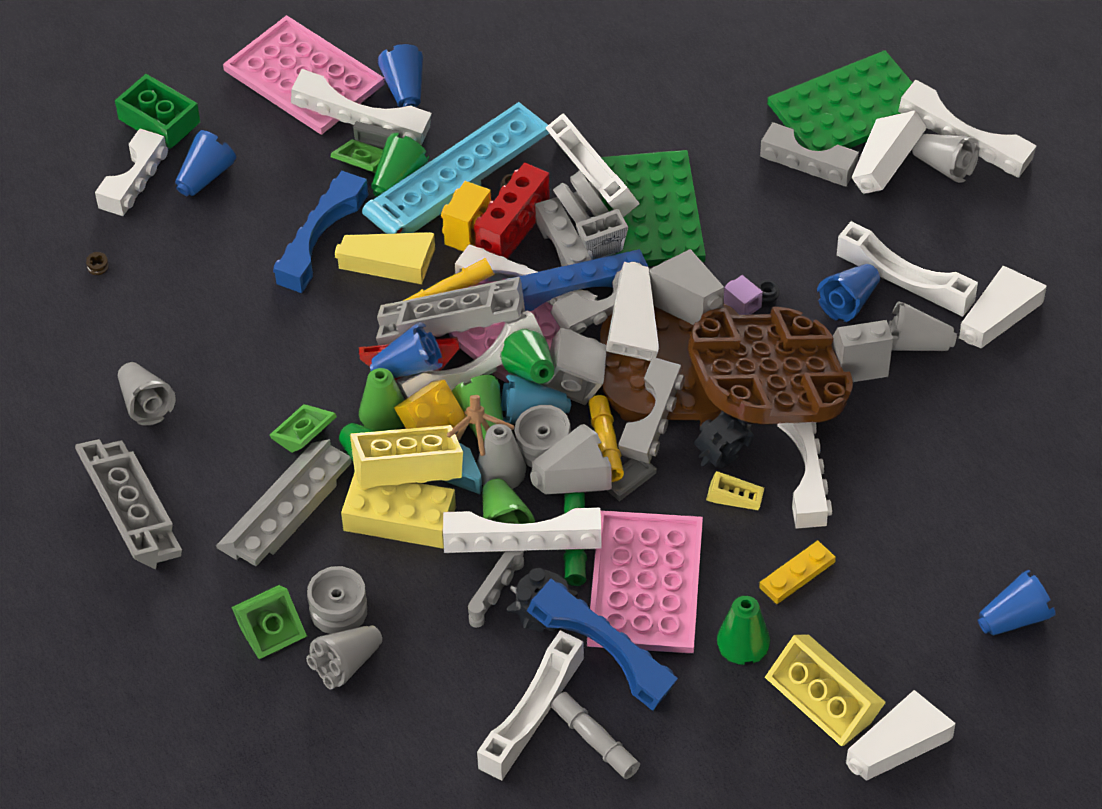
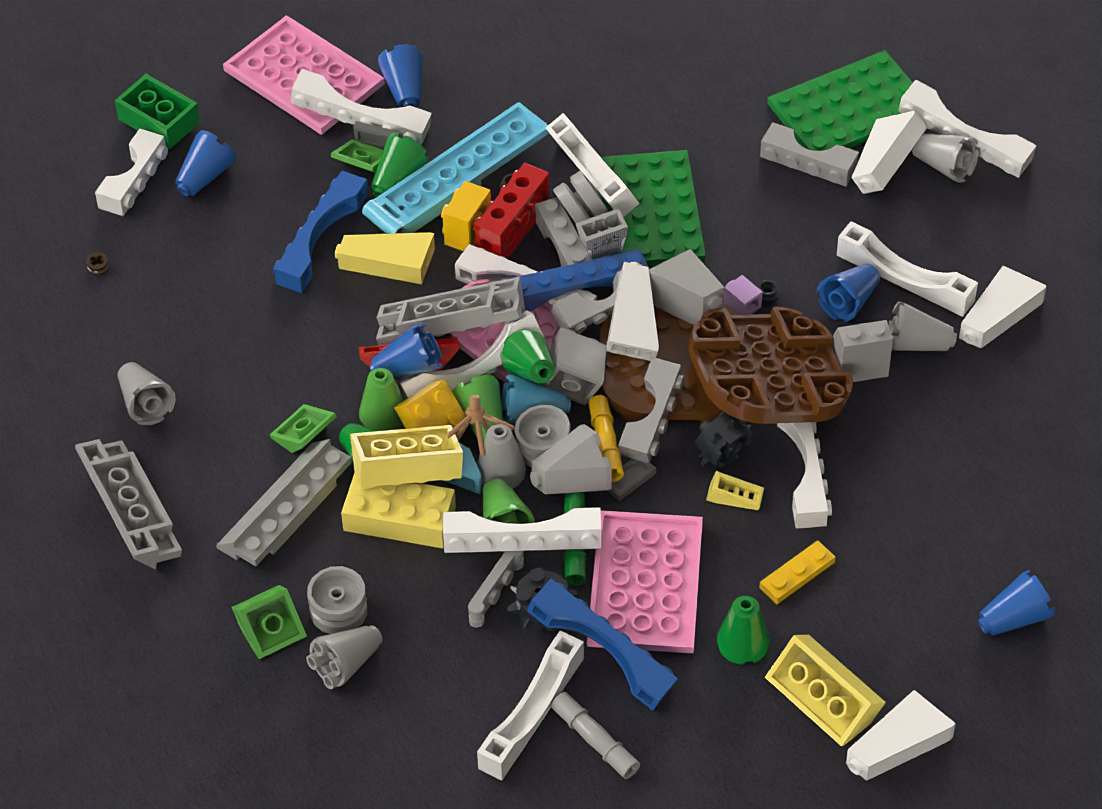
yellow piece [403,258,495,301] -> none

